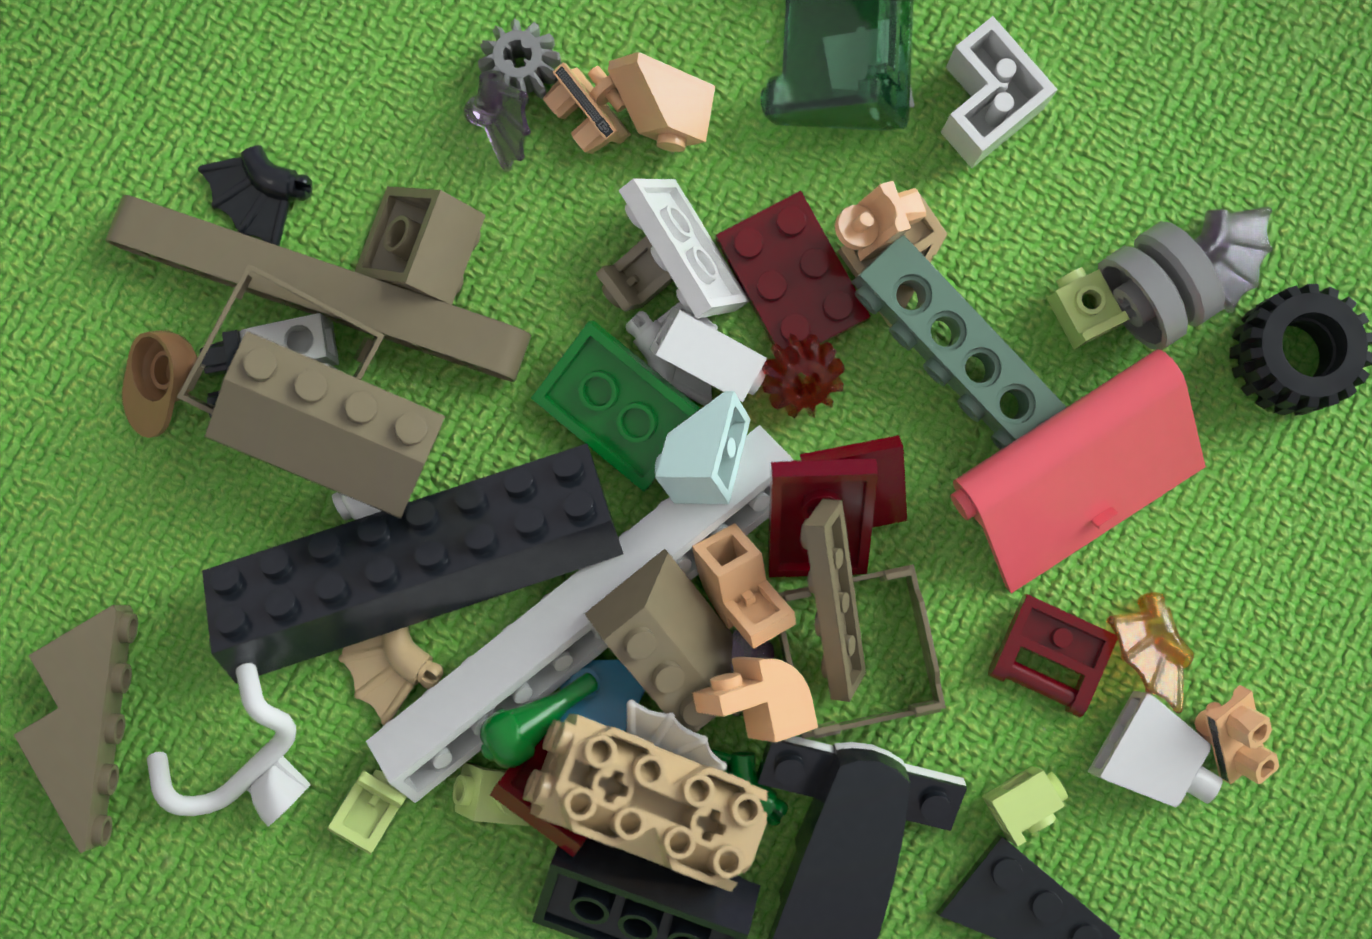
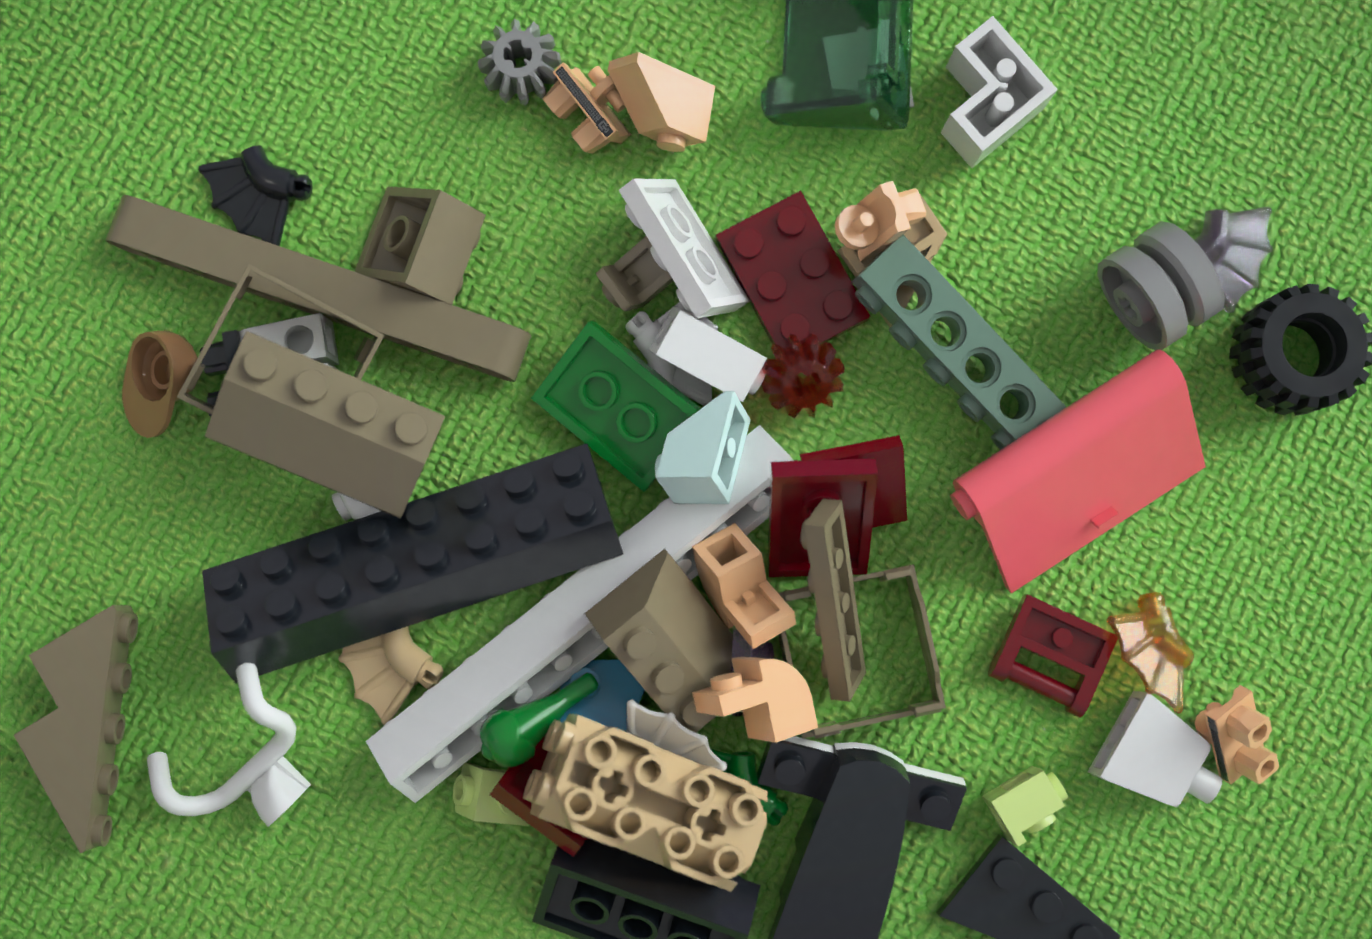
yellowish green bracket [327,769,407,855] -> none
arm [464,70,531,172] -> none
yellowish green brick [1047,267,1130,349] -> none

